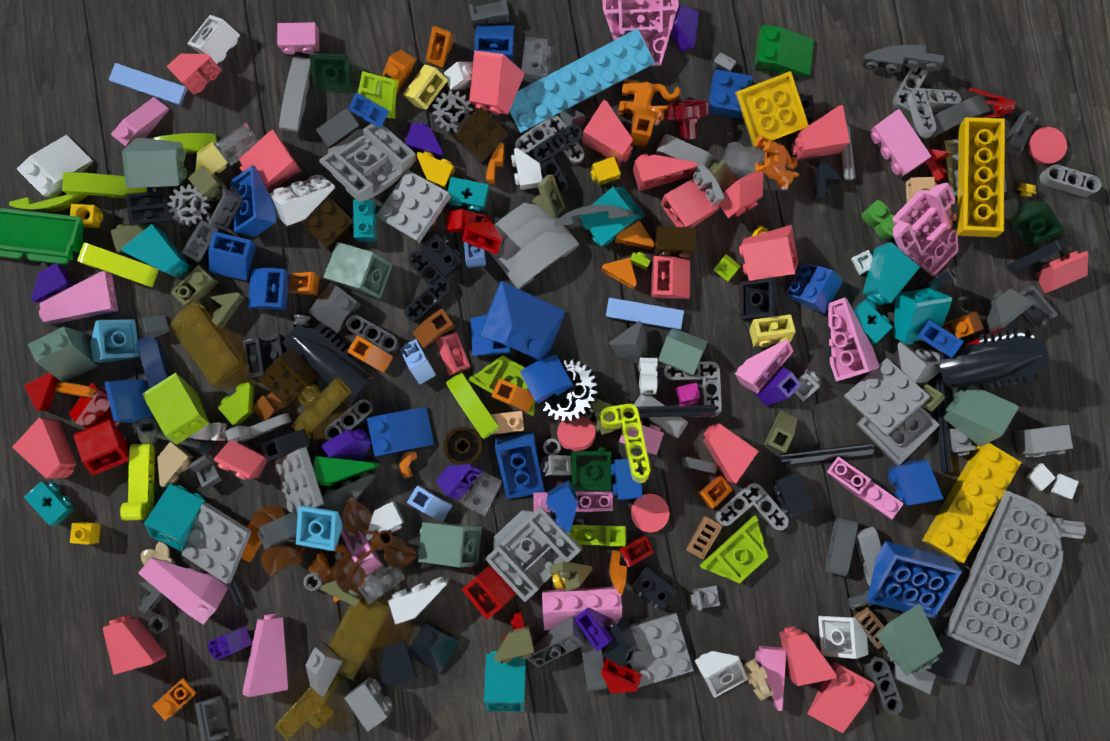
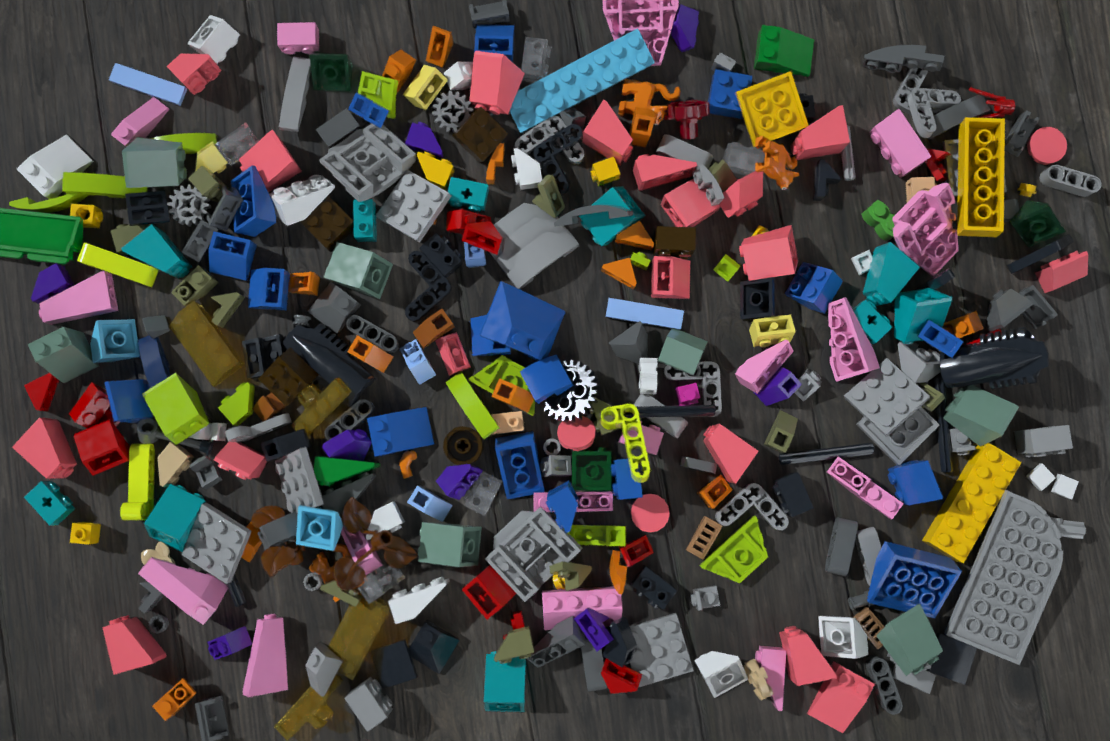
orange axle [55,382,96,398] -> none

